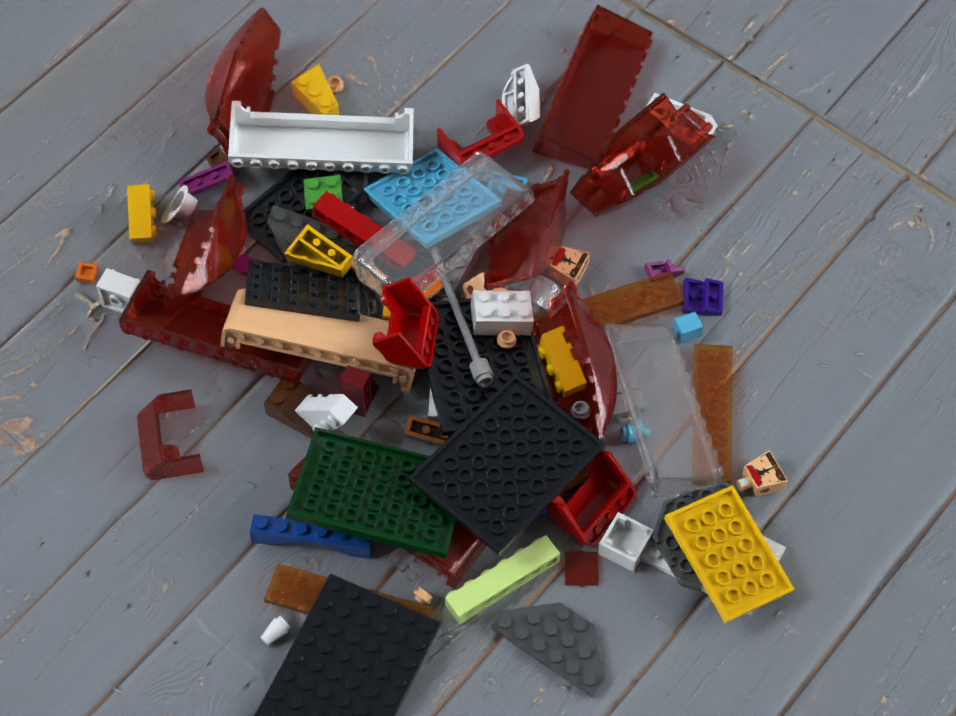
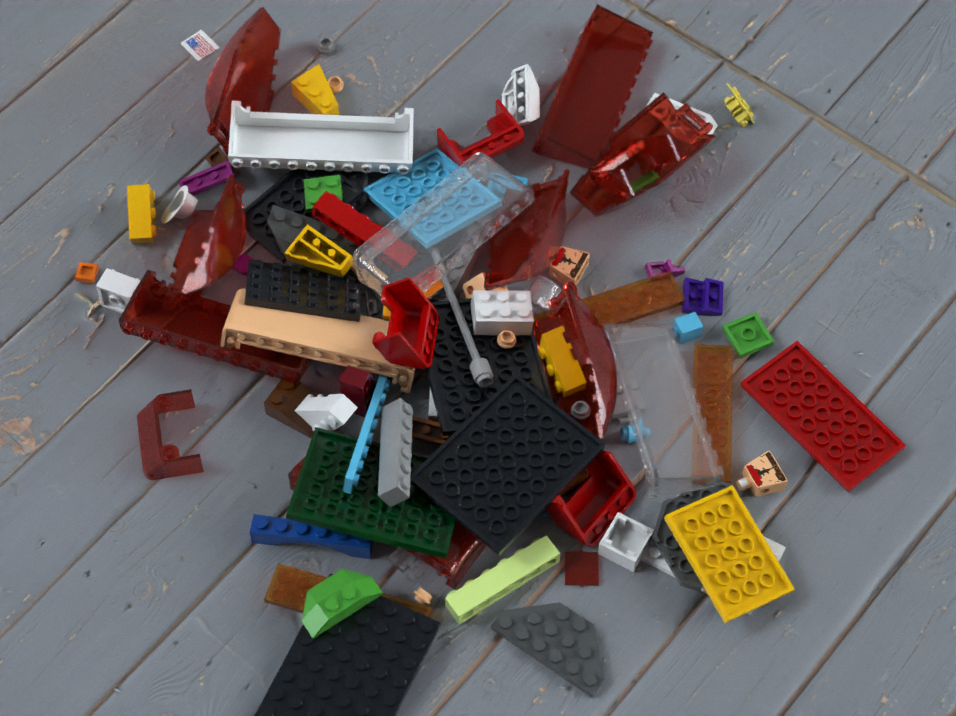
white cone [260,615,291,646] -> none
none -> sticker [180,30,219,61]
none -> bright green wedge [302,569,383,639]
none -> light grey plate [317,37,335,54]
none -> medium azure plate [343,375,390,494]
none -> light grey brick [378,398,413,507]
none -> bright green plate [722,312,774,359]
none -> light yellow hinge [724,83,754,127]
none -> red plate [740,341,906,492]

